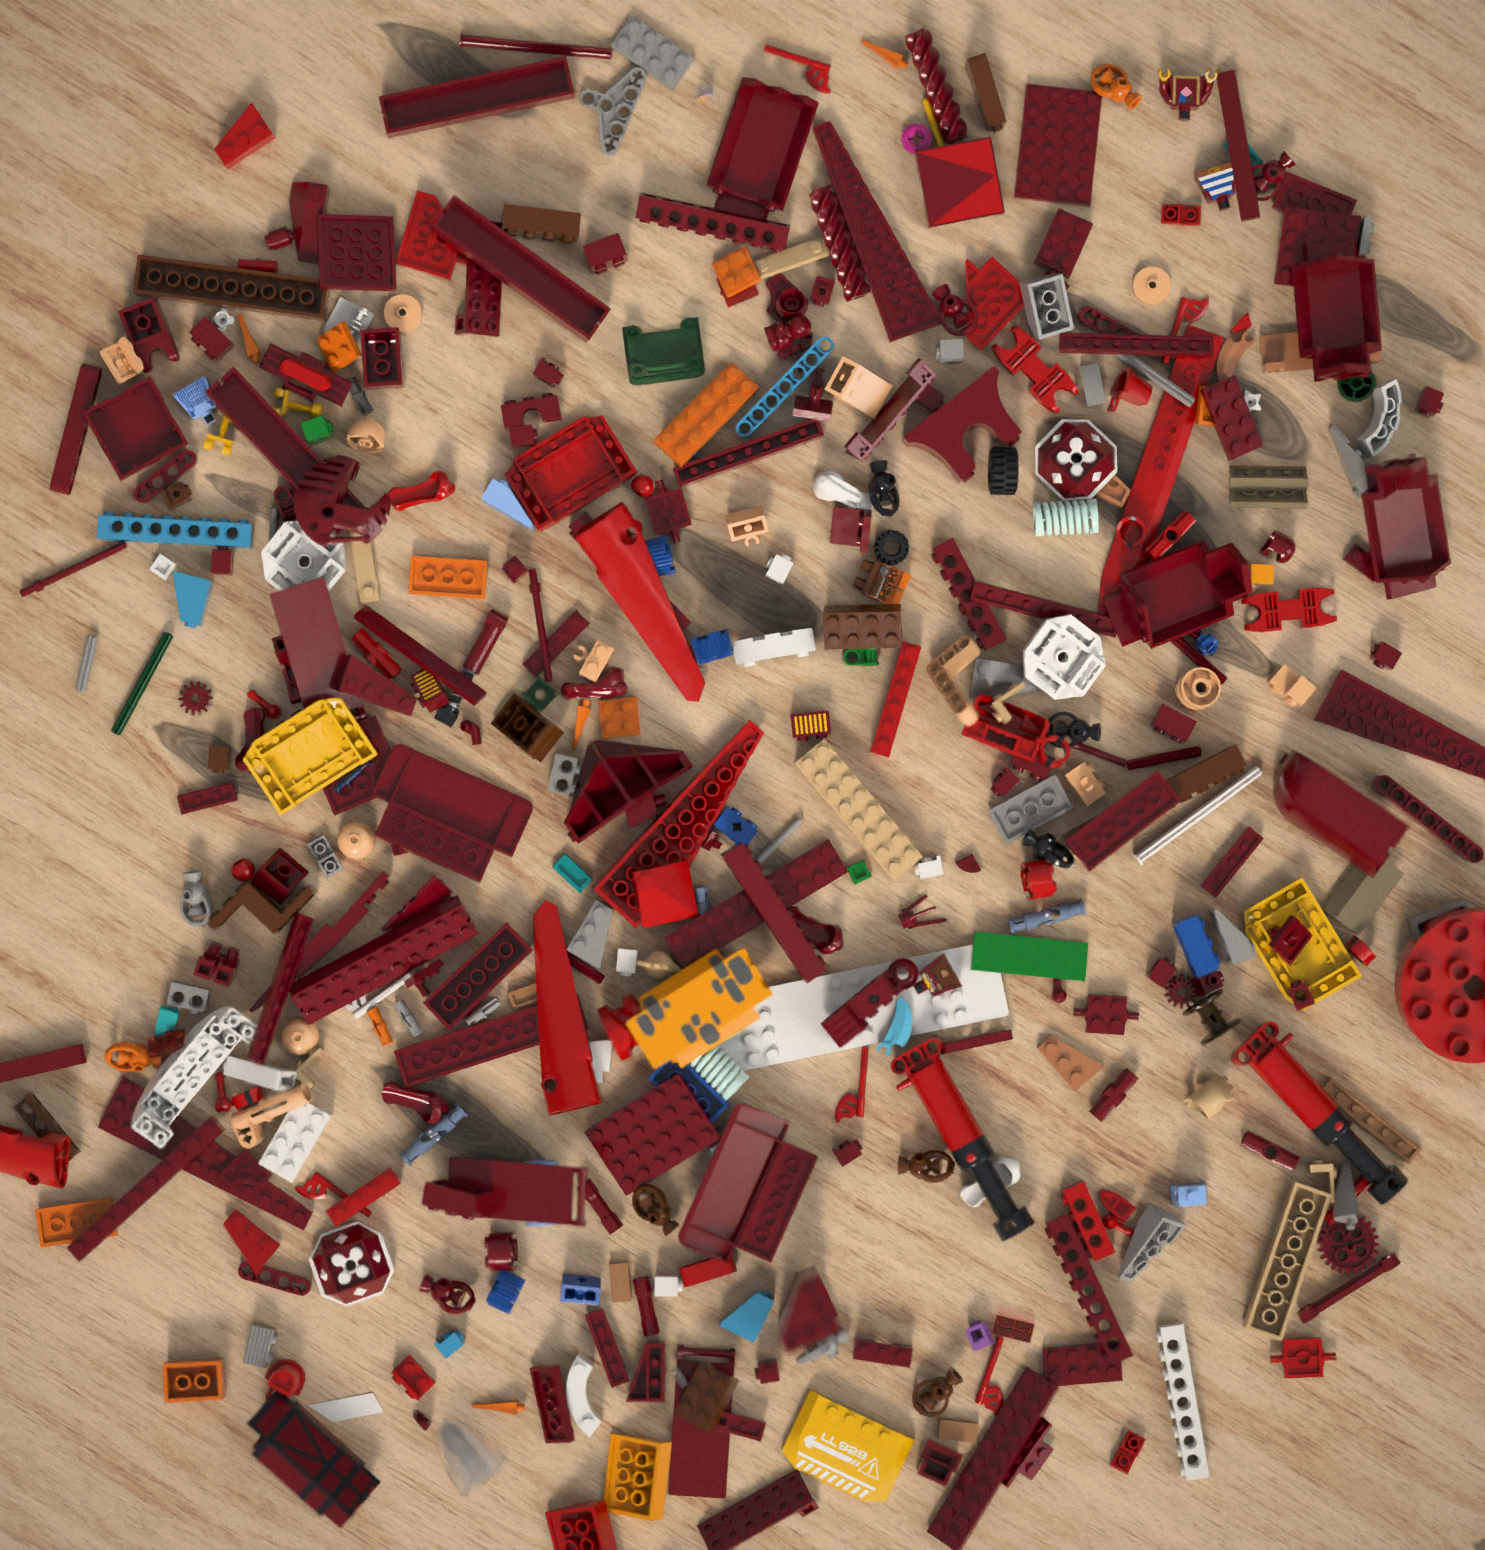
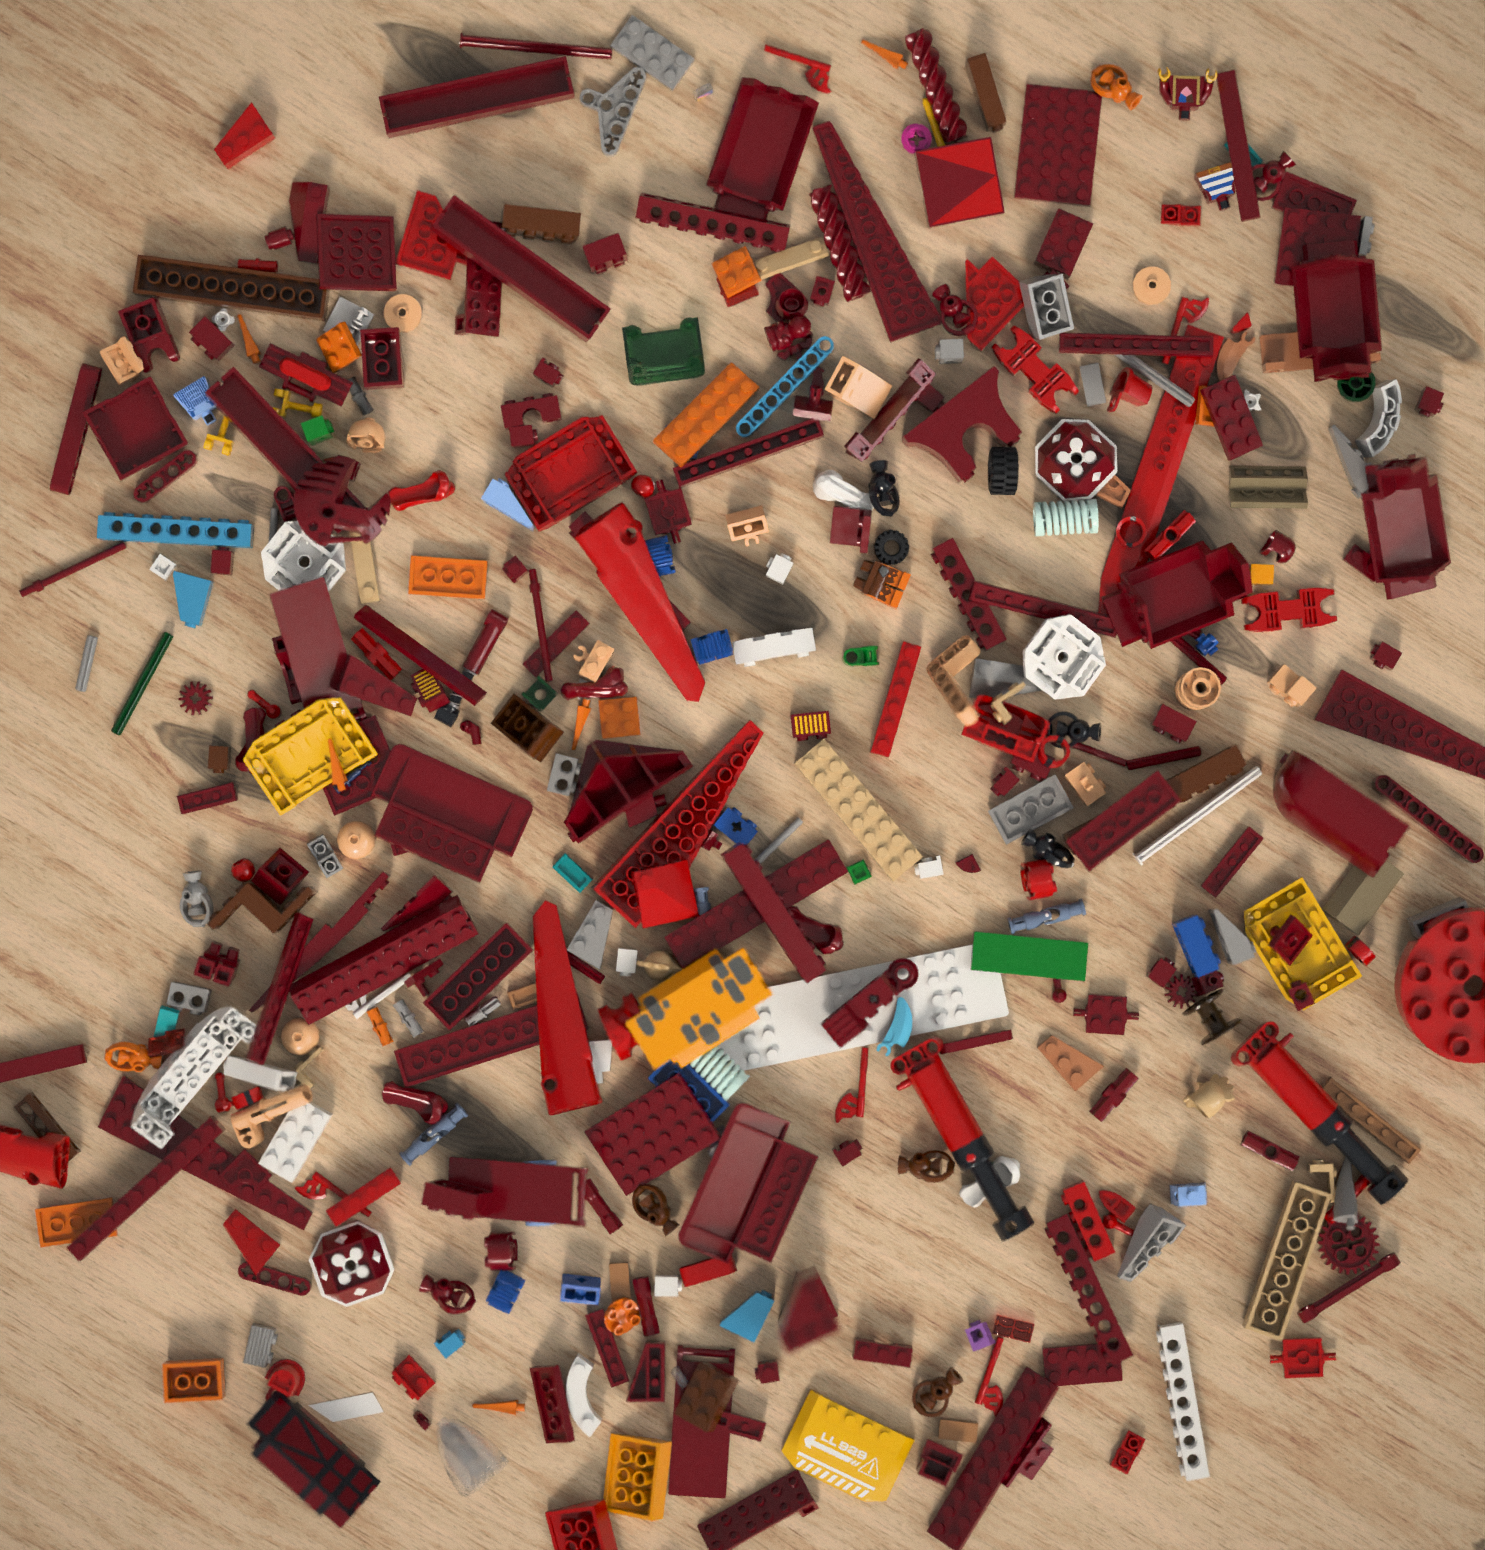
reddish brown brick [160,481,193,510] -> none
light grey piece [796,1325,850,1364] -> none
reddish brown brick [823,604,902,650] -> none
dark red plant [898,895,947,929] -> none
torso [913,953,962,996] -> none
dark red beam [1078,306,1140,335] -> none
none -> orange piece [328,739,348,791]
none -> orange dish [604,1297,641,1336]

